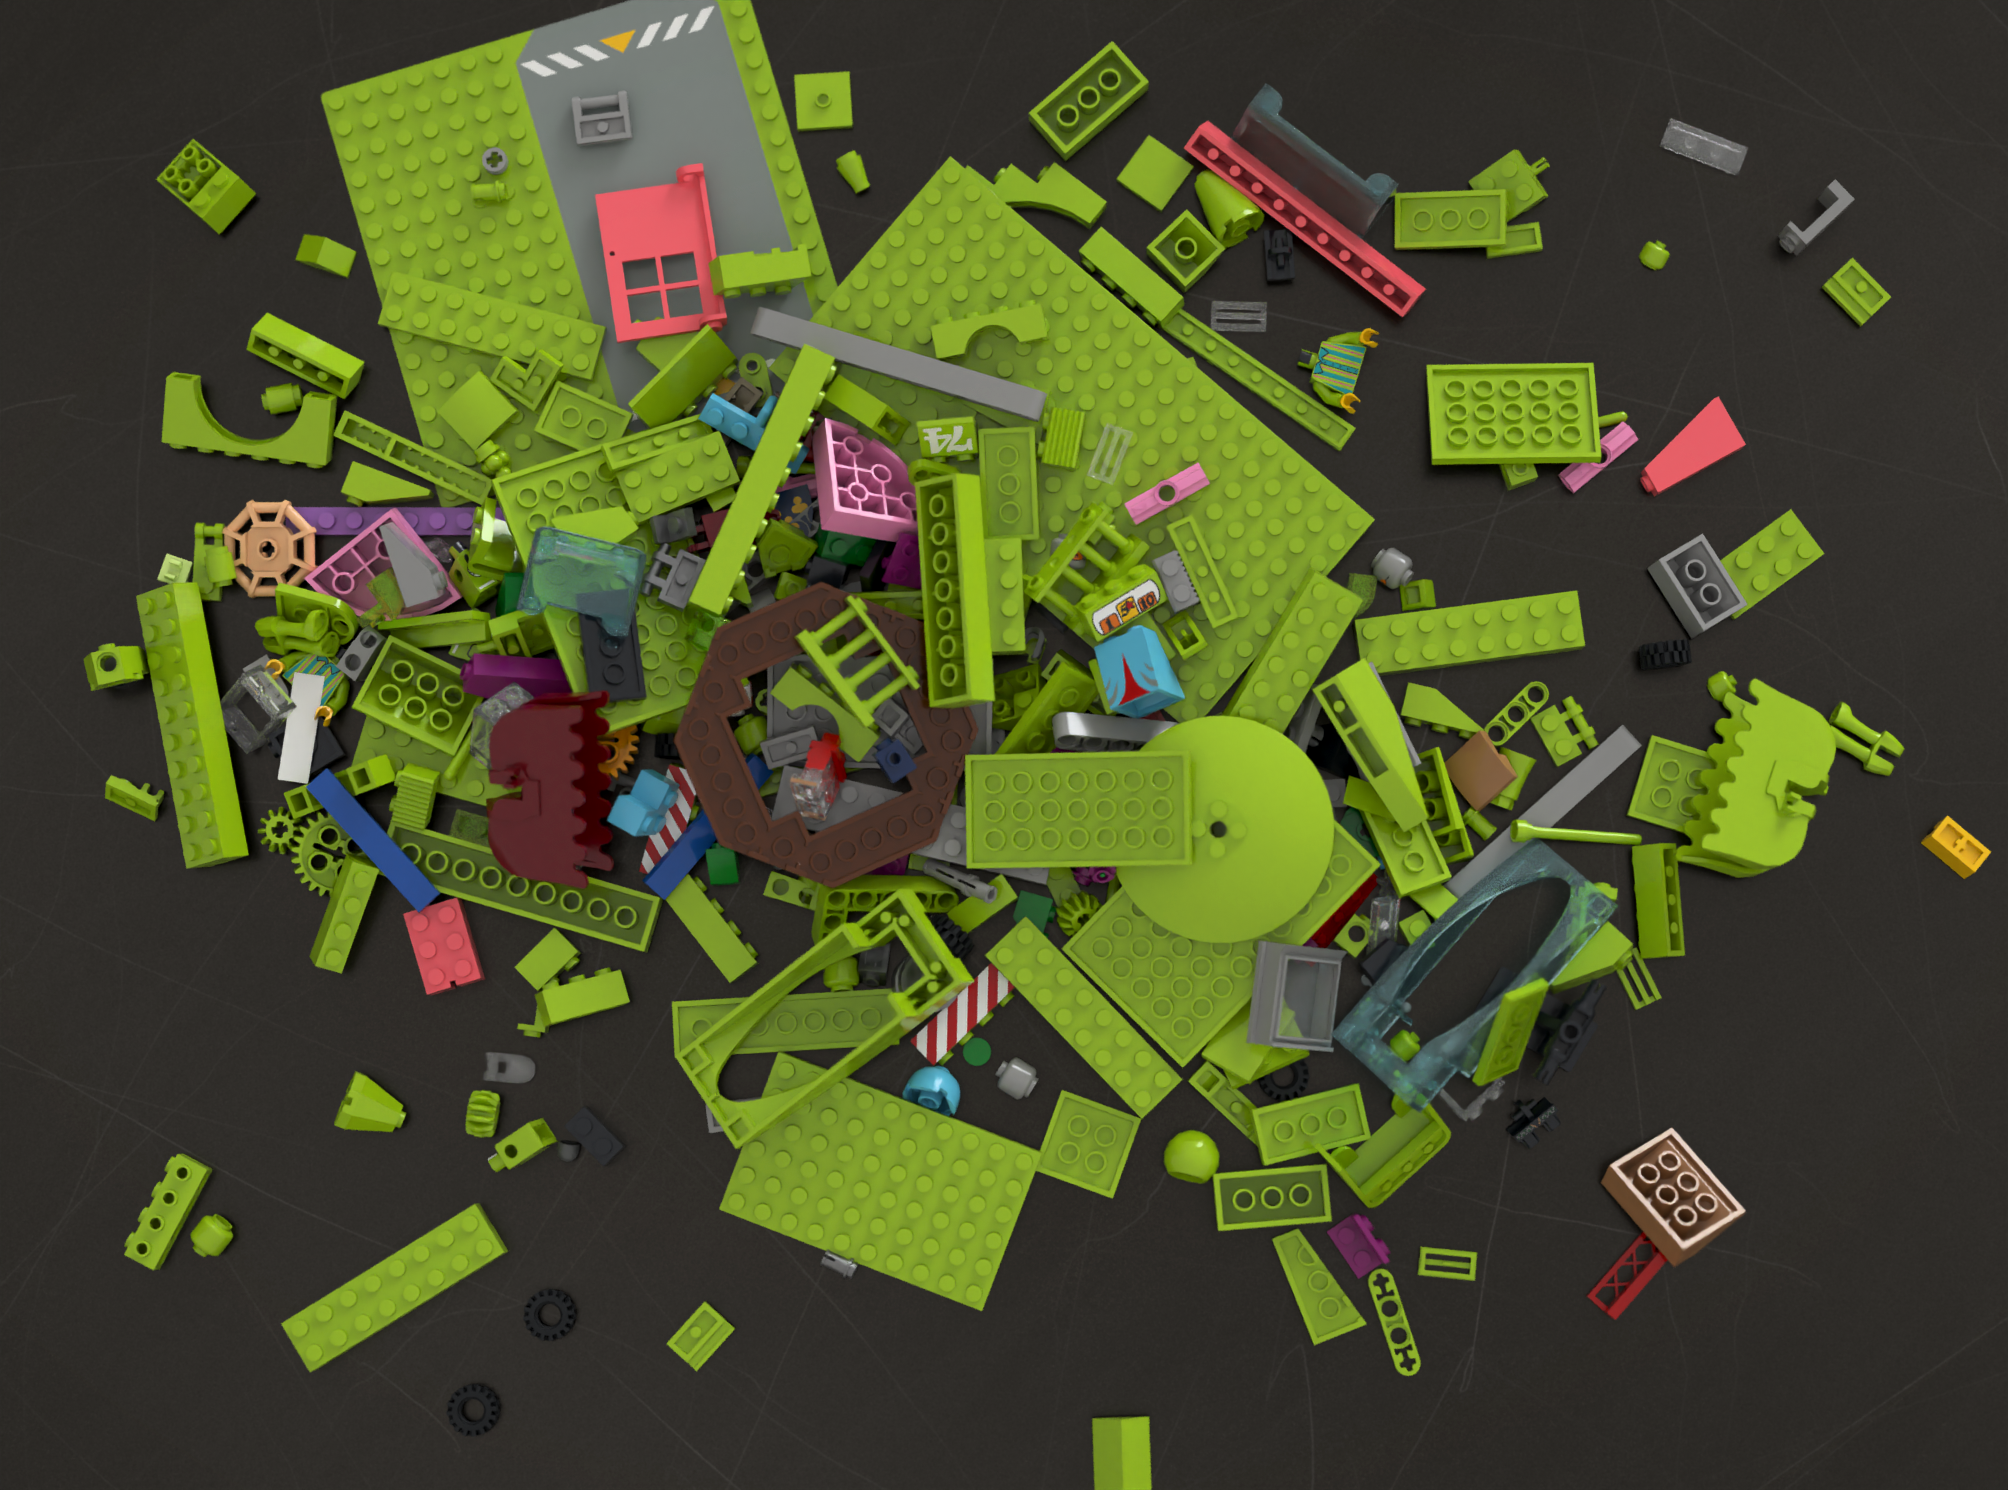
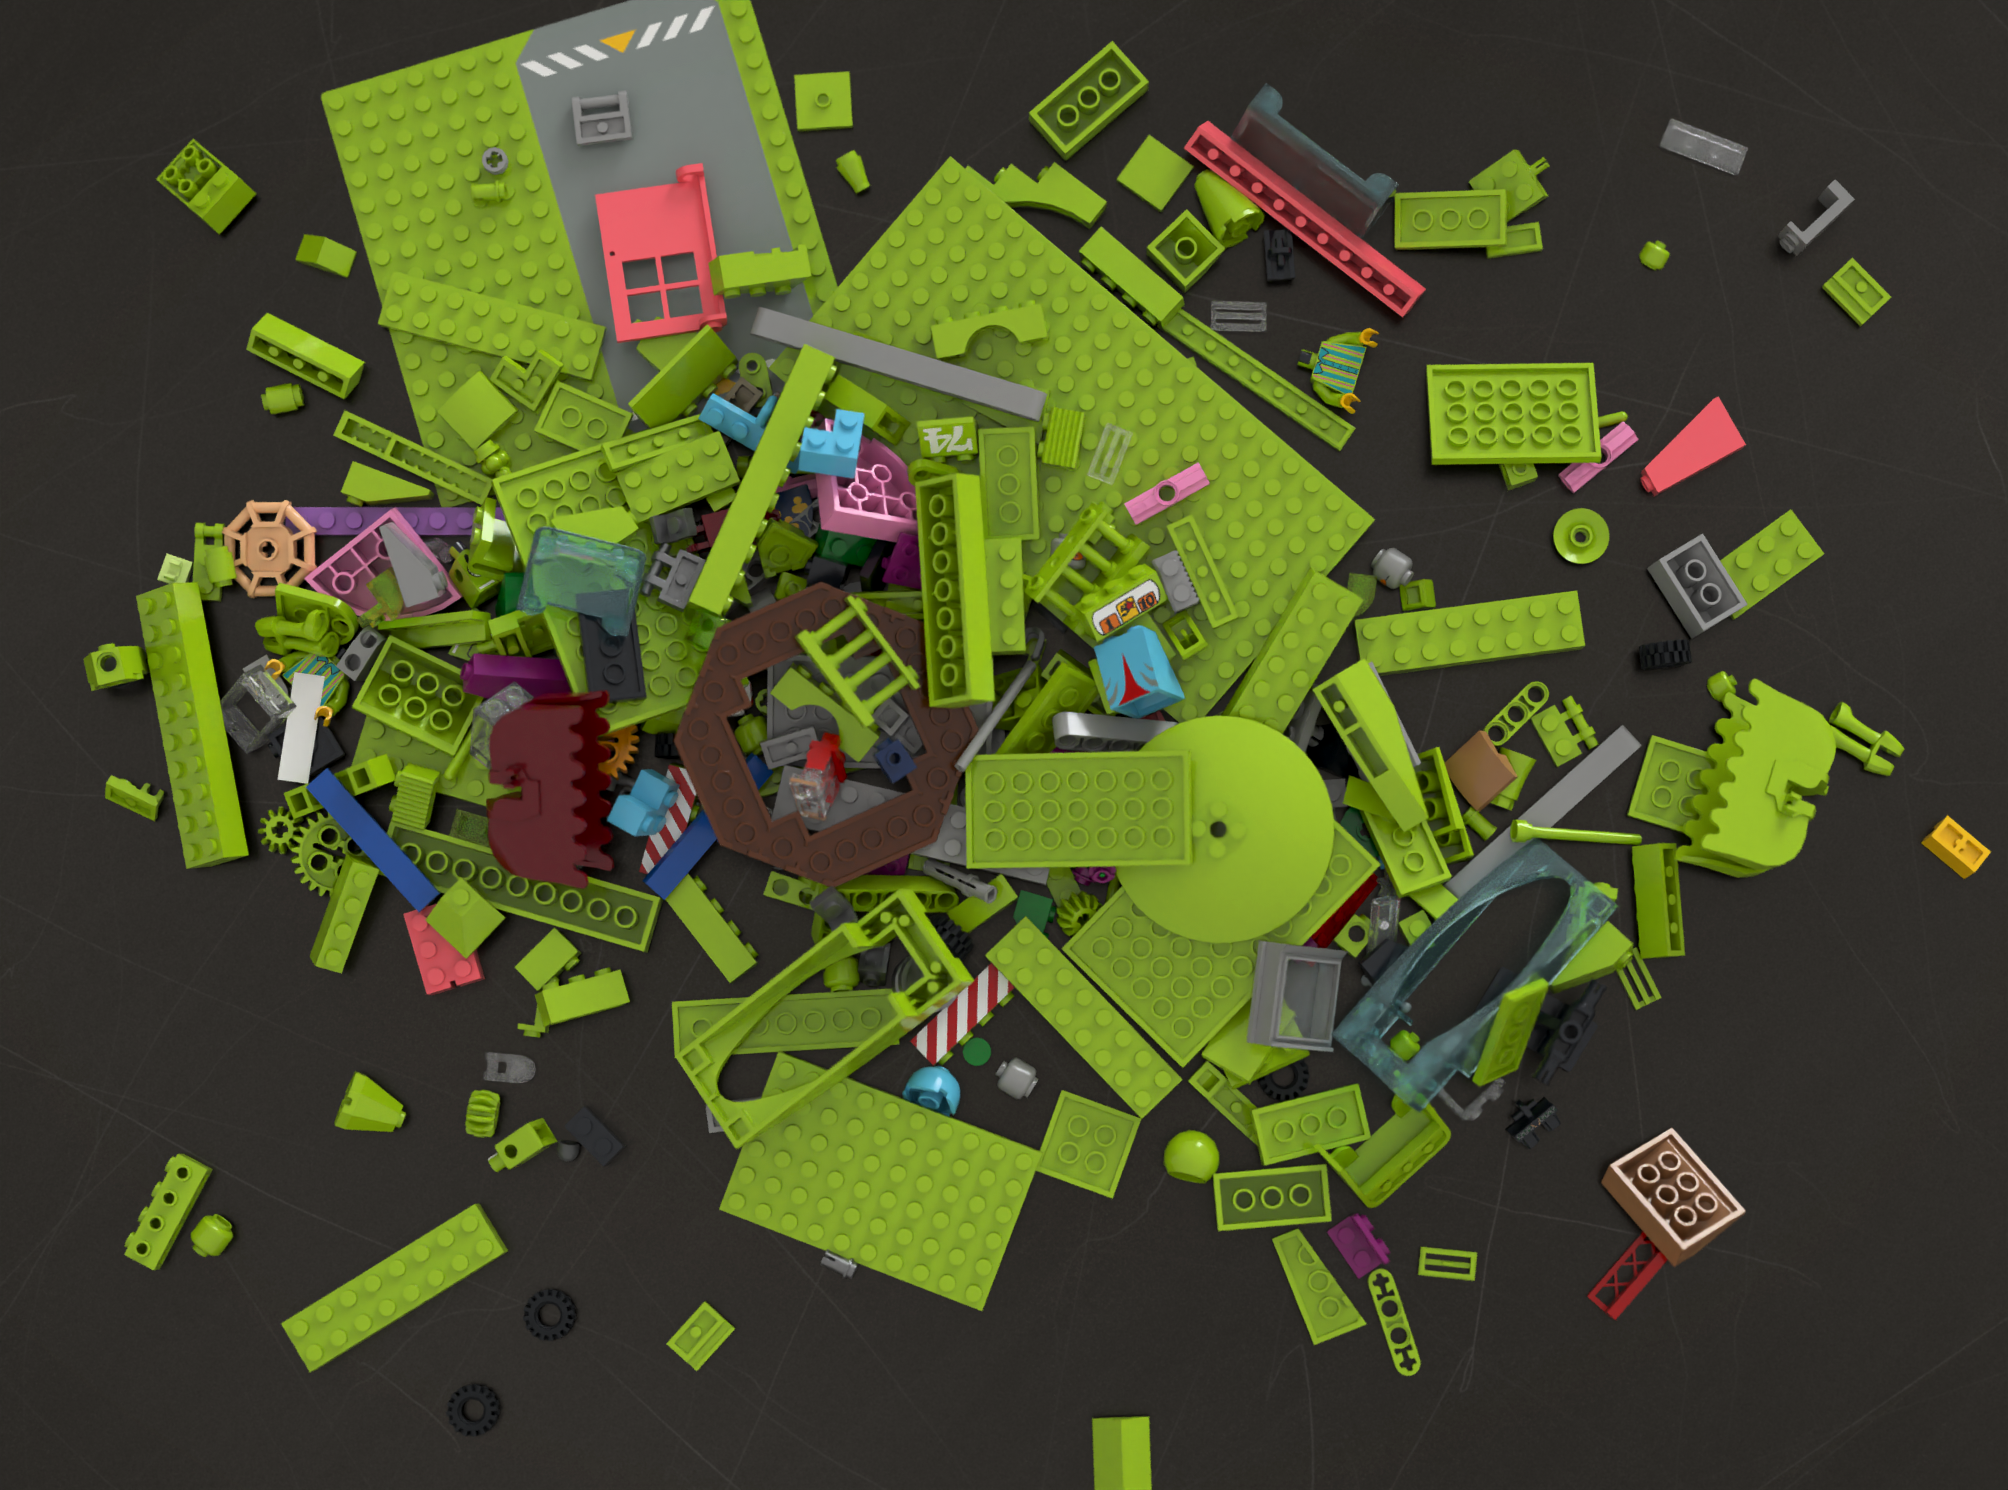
lime arch [162,372,337,468] -> none
green slope [706,843,741,886] -> none
lime slope [1399,682,1484,739] -> none
none -> lime slope [426,878,505,959]
none -> medium azure brick [798,409,865,479]
none -> flat silver bracket [809,885,858,932]
none -> light grey piece [955,660,1037,772]
none -> lime dish [1553,508,1609,564]

